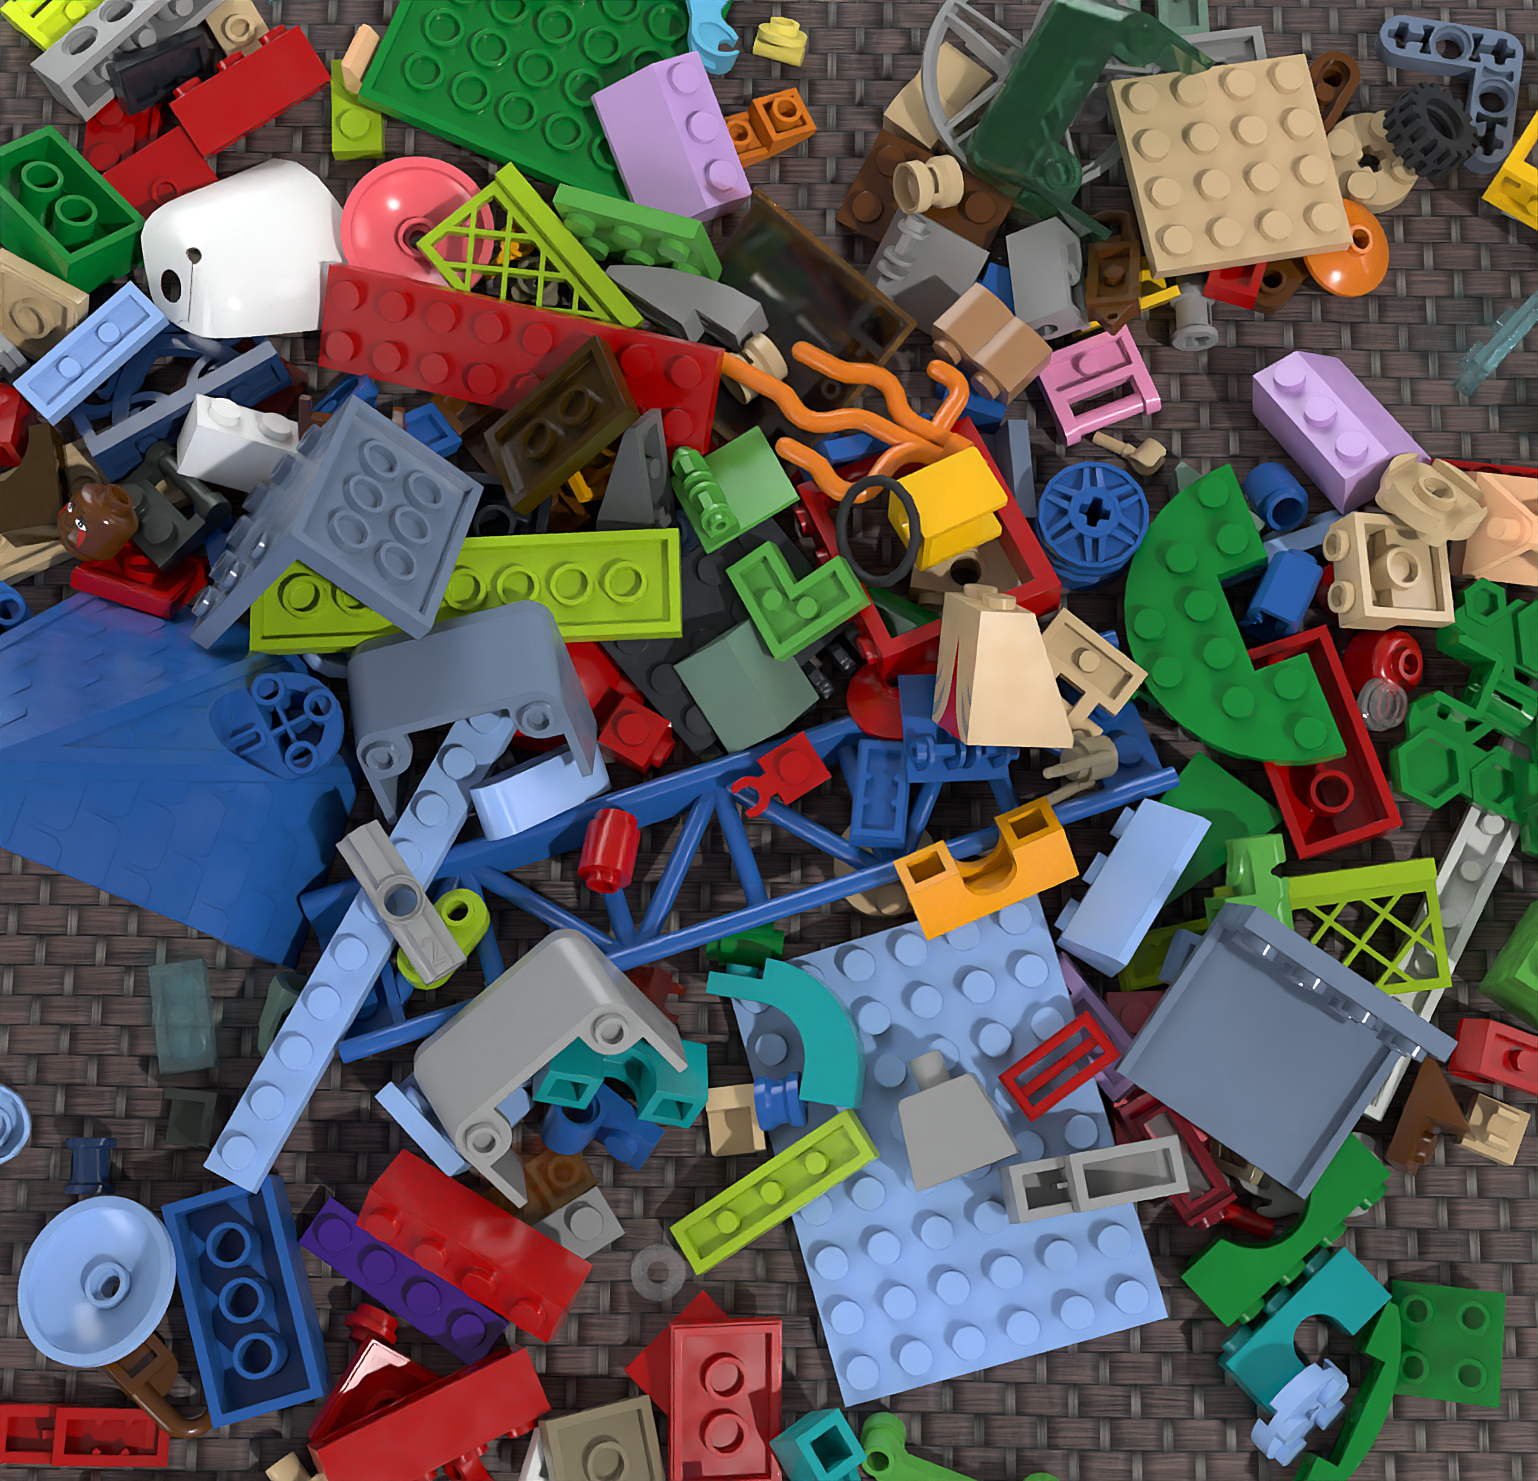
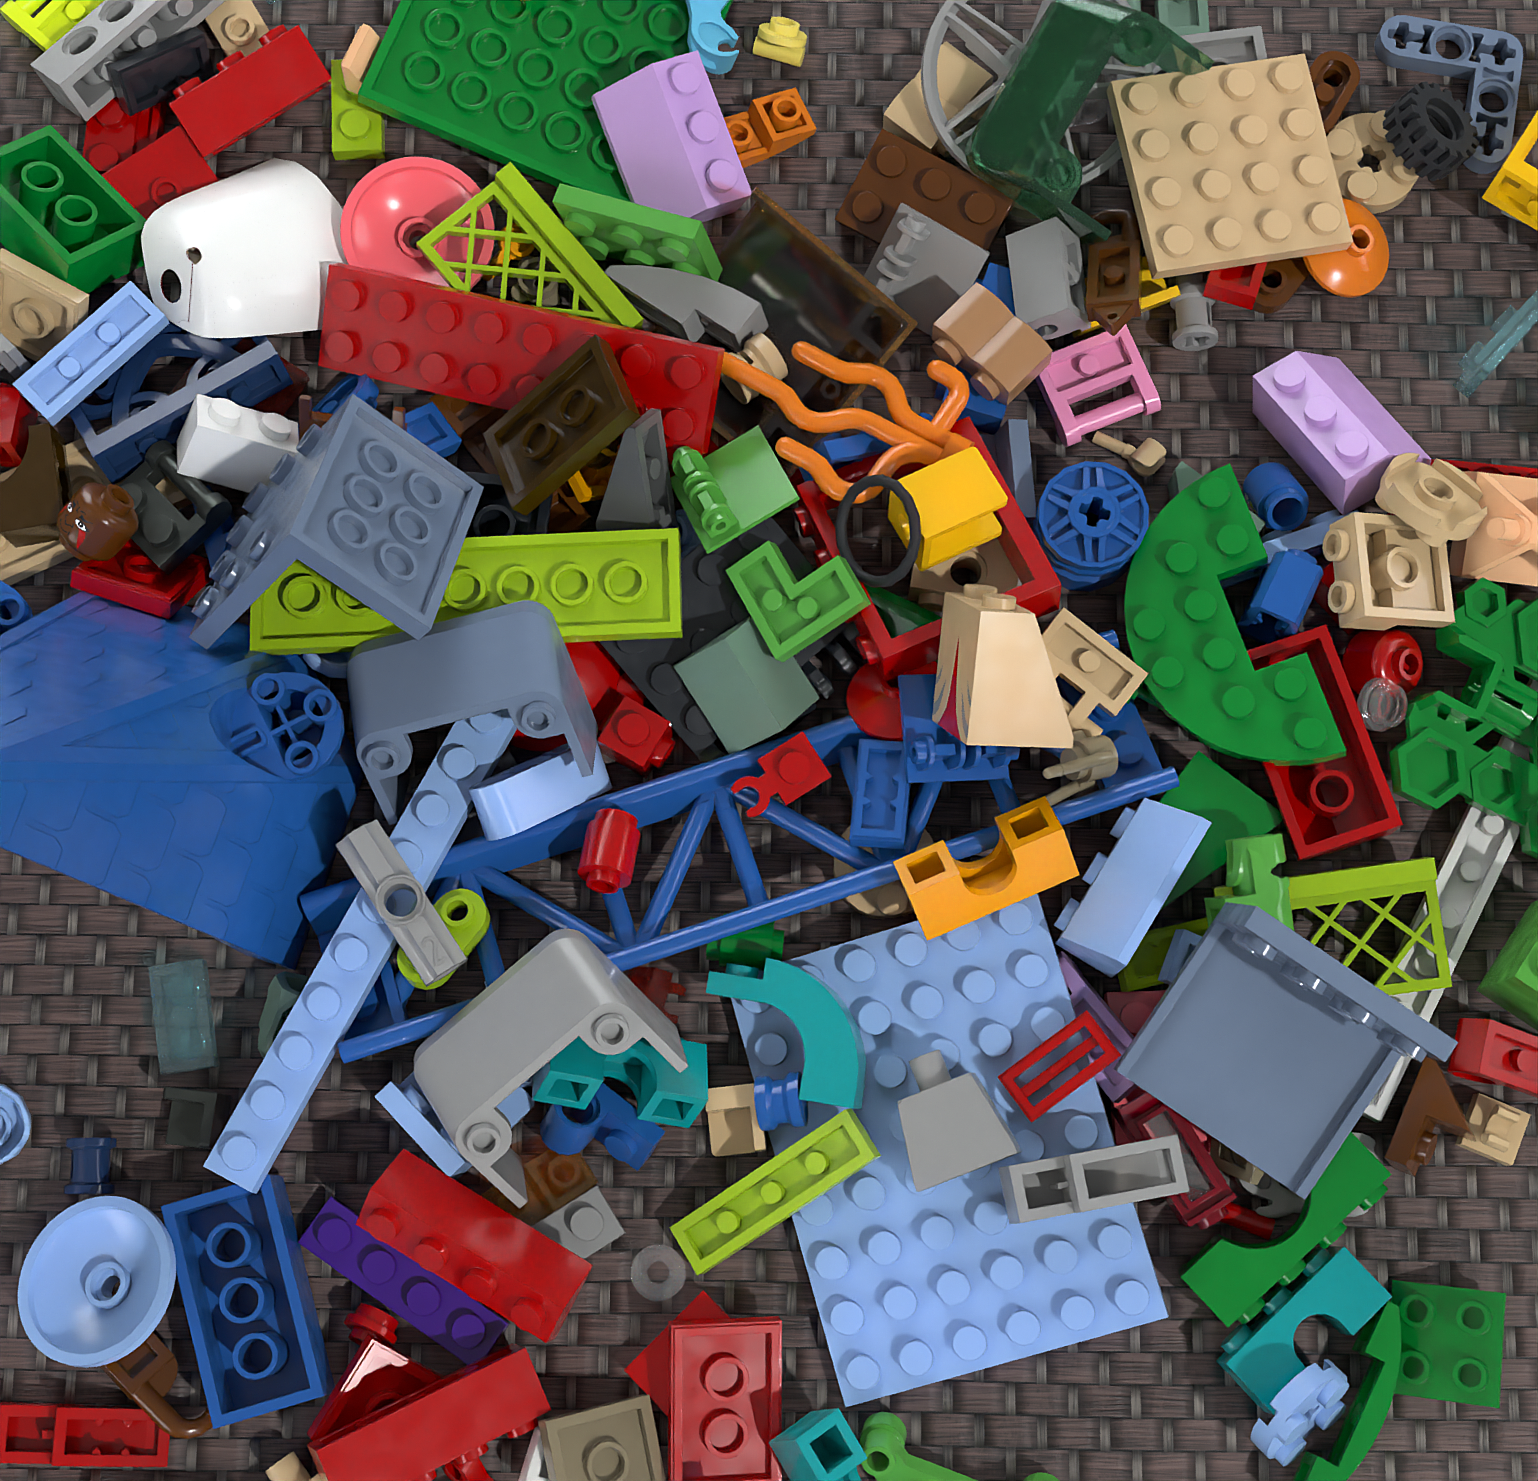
tan wheel [893,155,964,214] -> none

